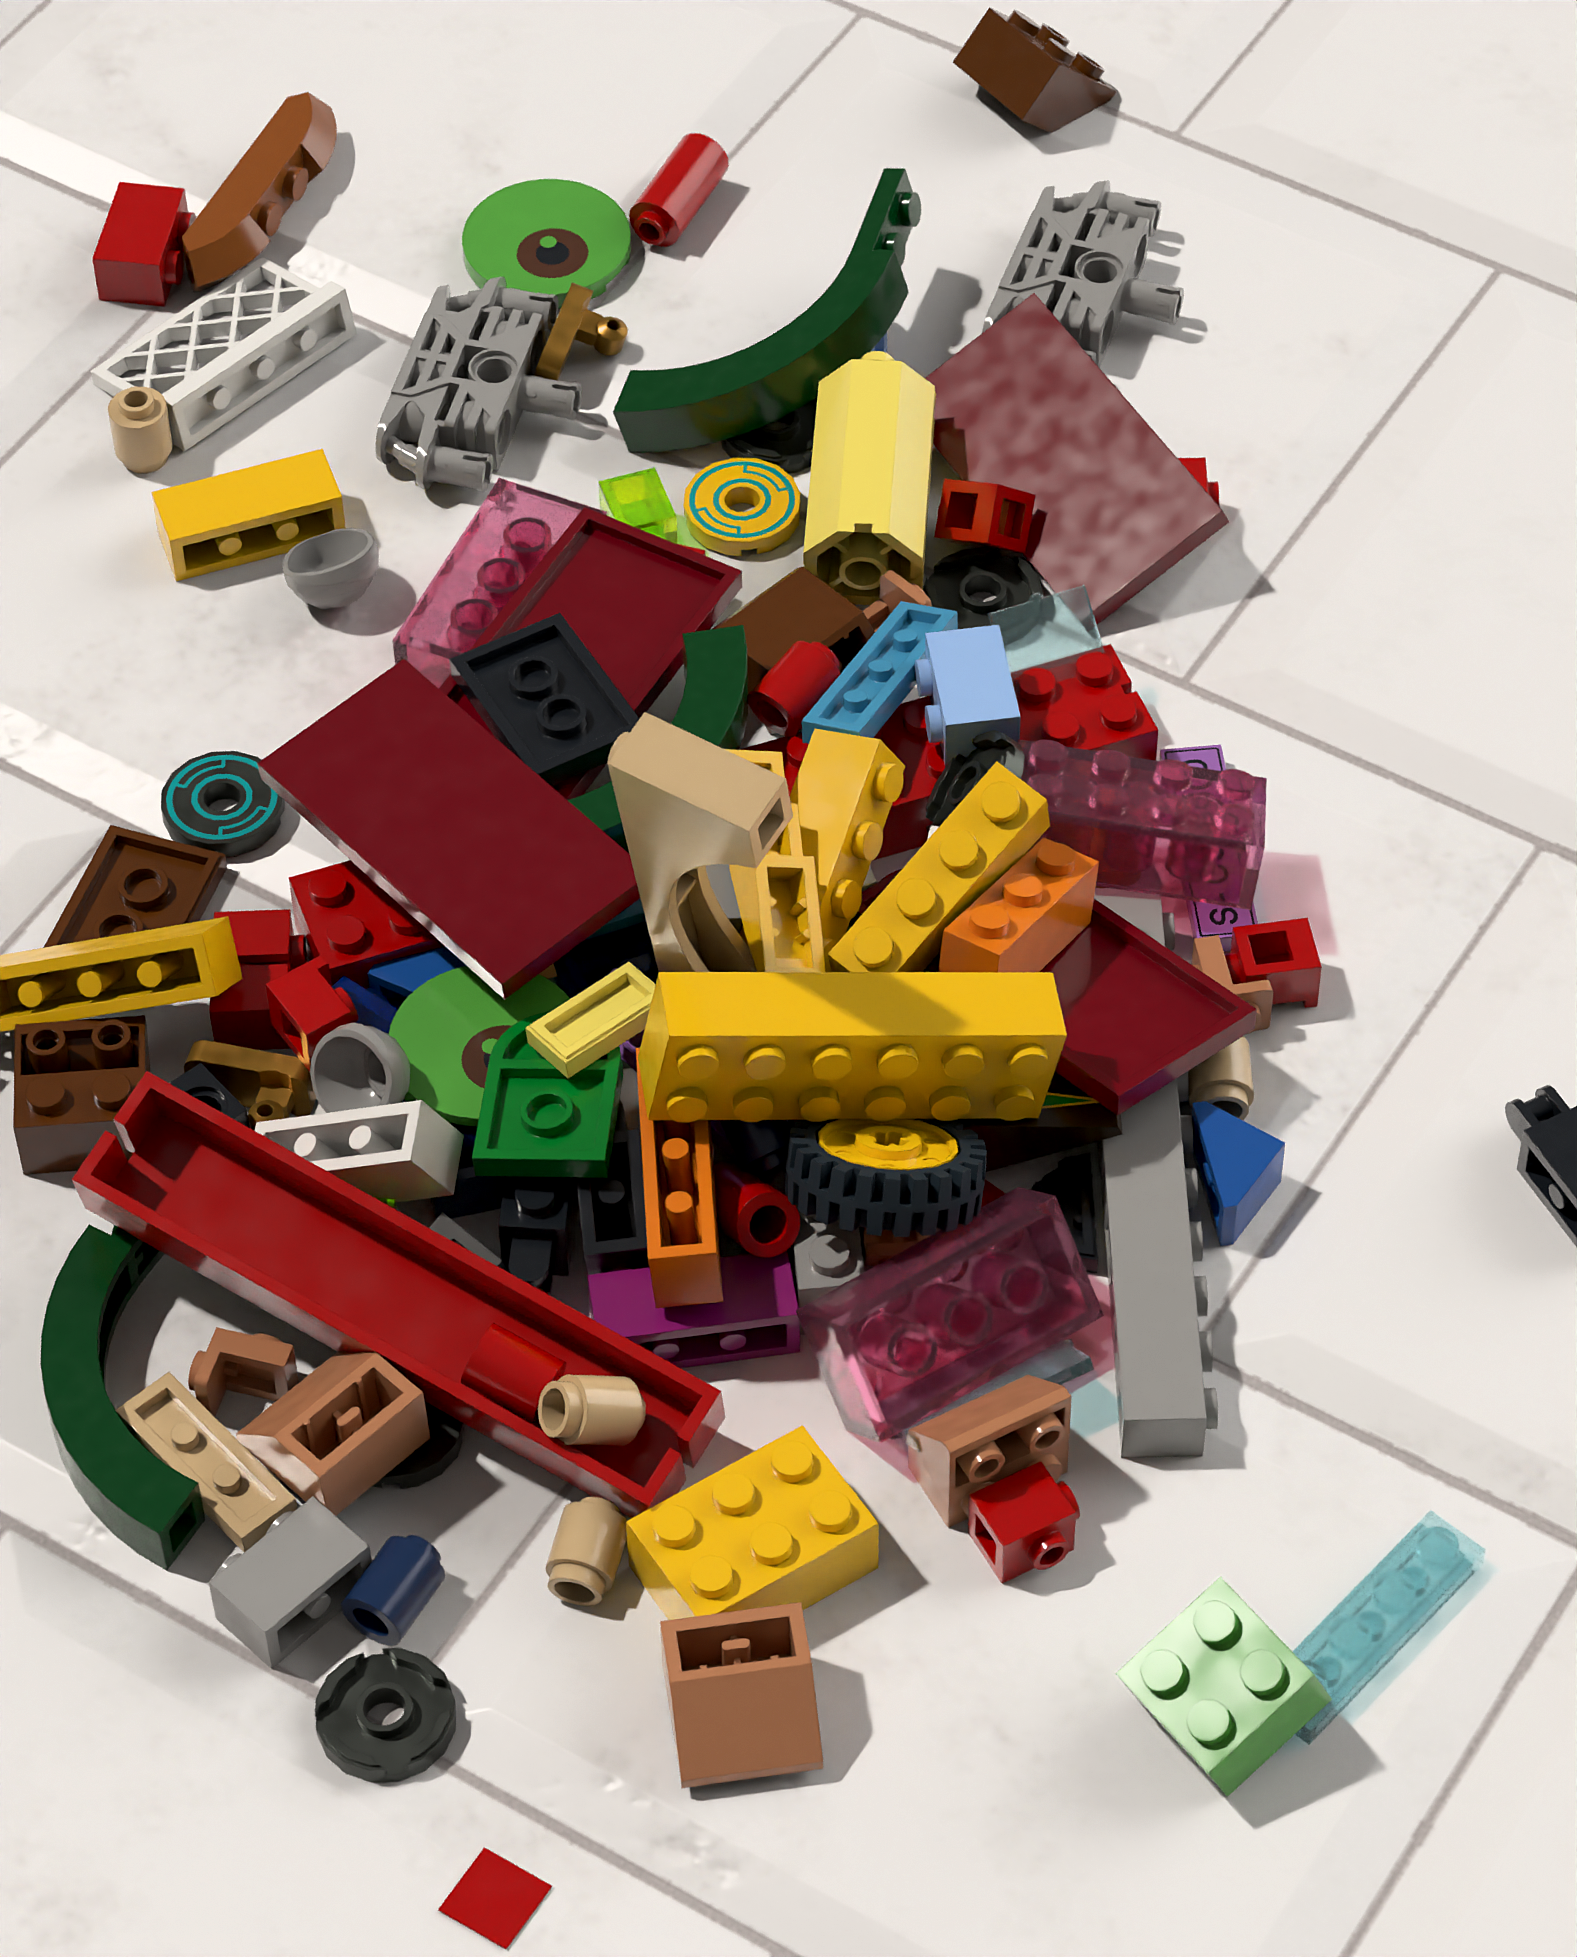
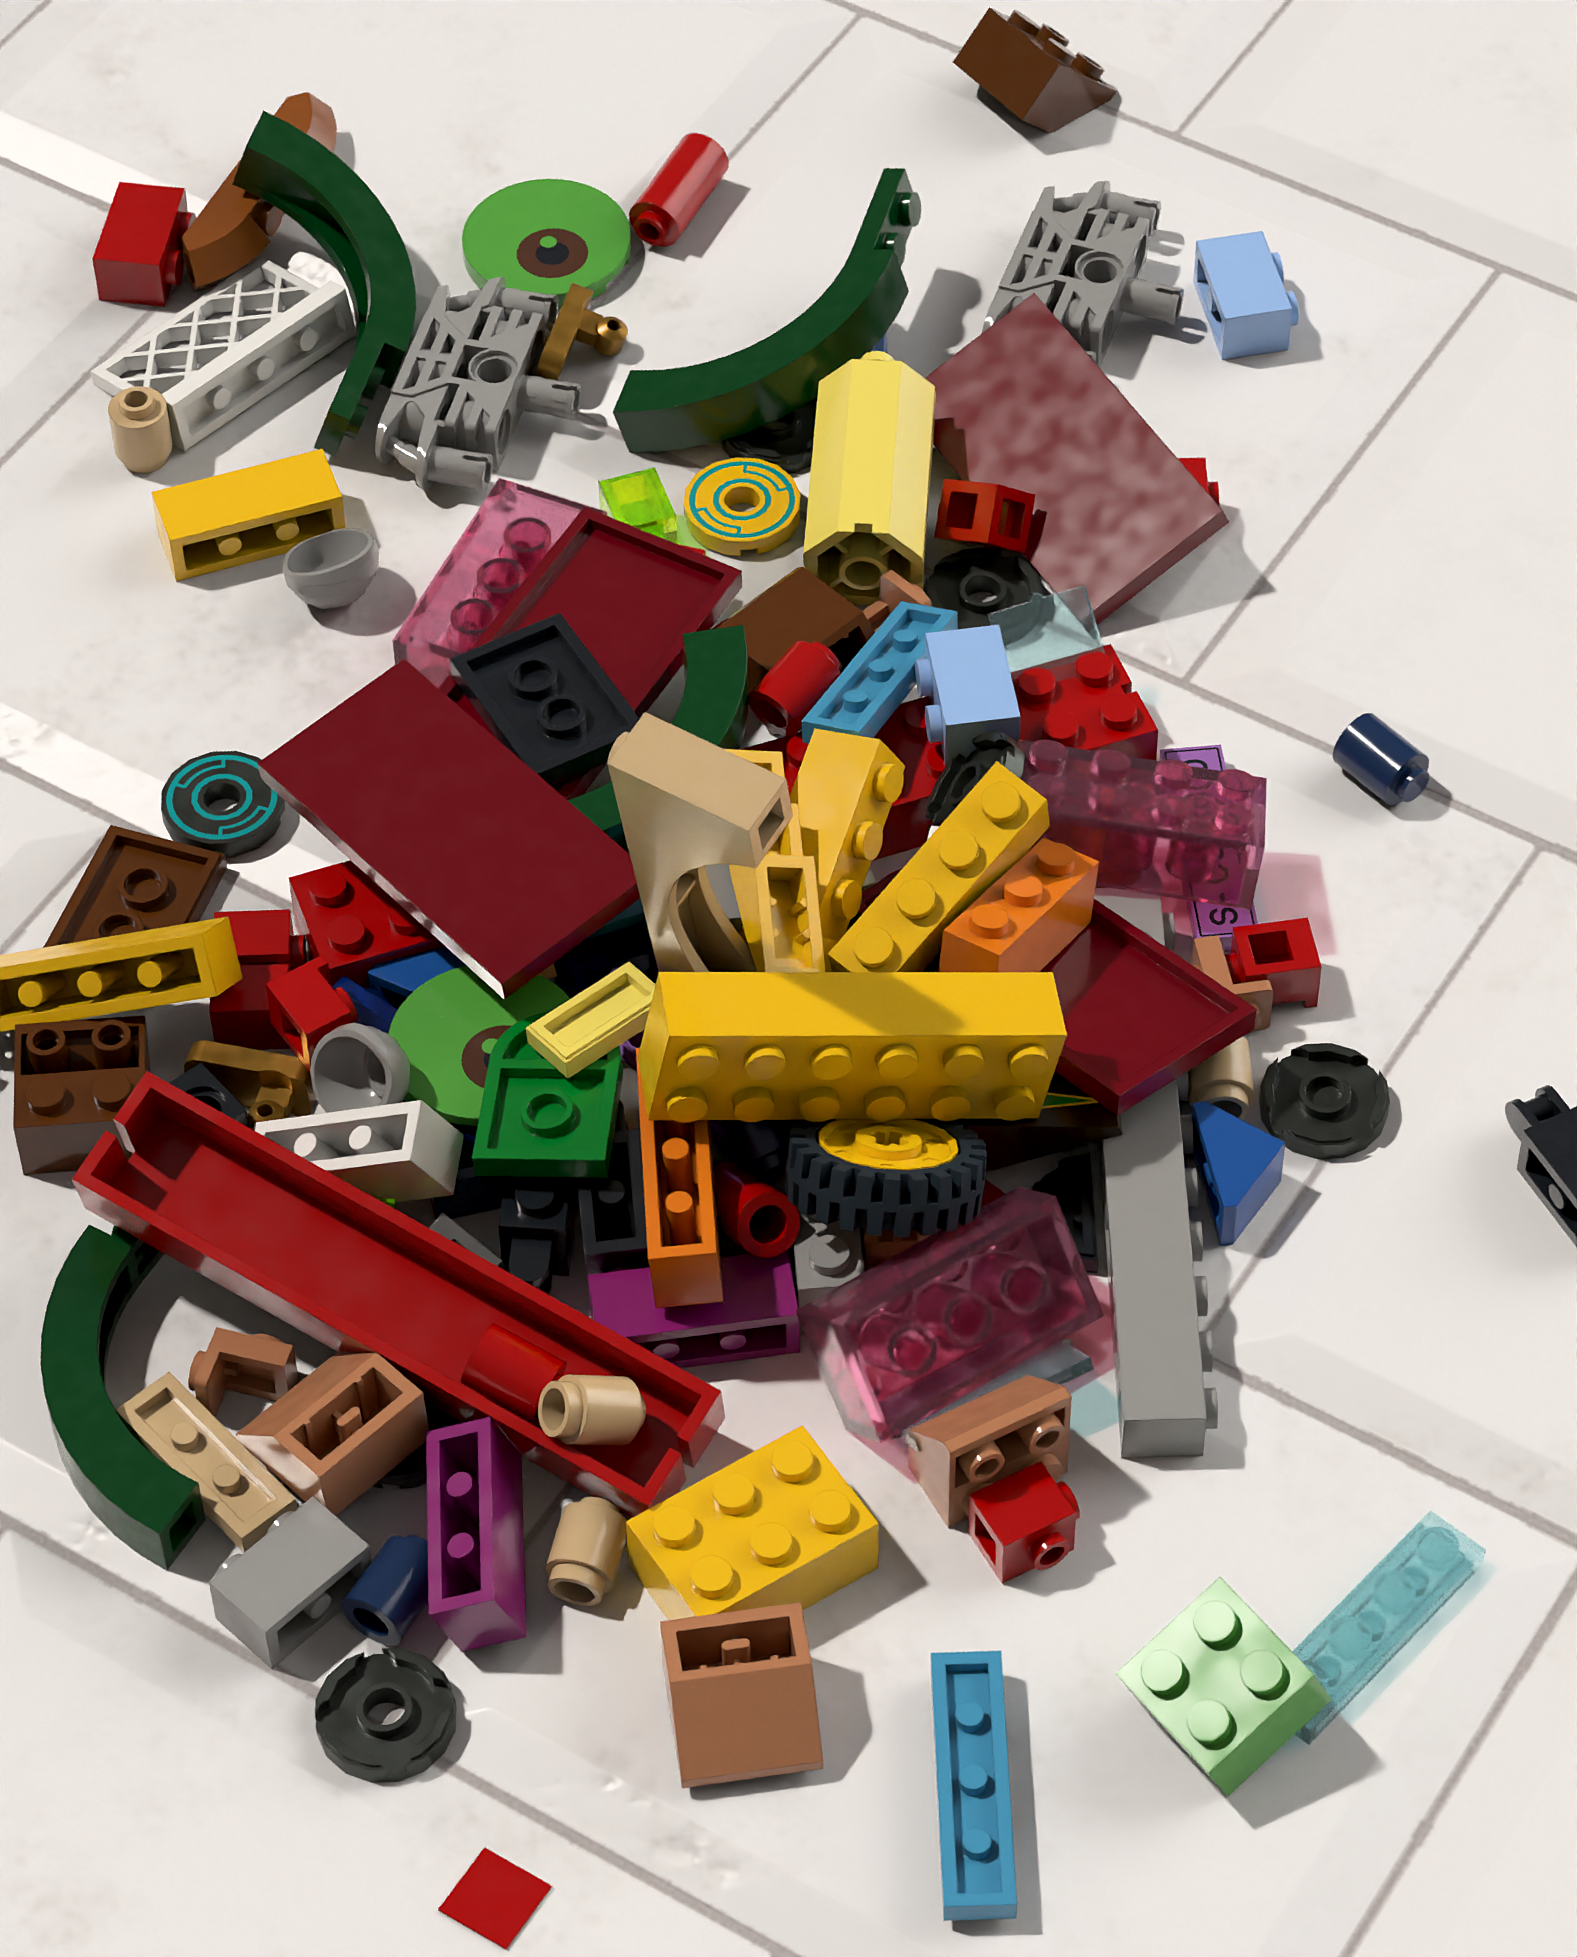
none -> dark green arch [232,110,416,457]
none -> magenta brick [426,1417,527,1652]
none -> dark azure plate [930,1651,1017,1921]
none -> light blue brick [1193,231,1299,360]
none -> pearl dark grey tile [1259,1043,1390,1159]
none -> dark blue brick [1333,713,1429,806]

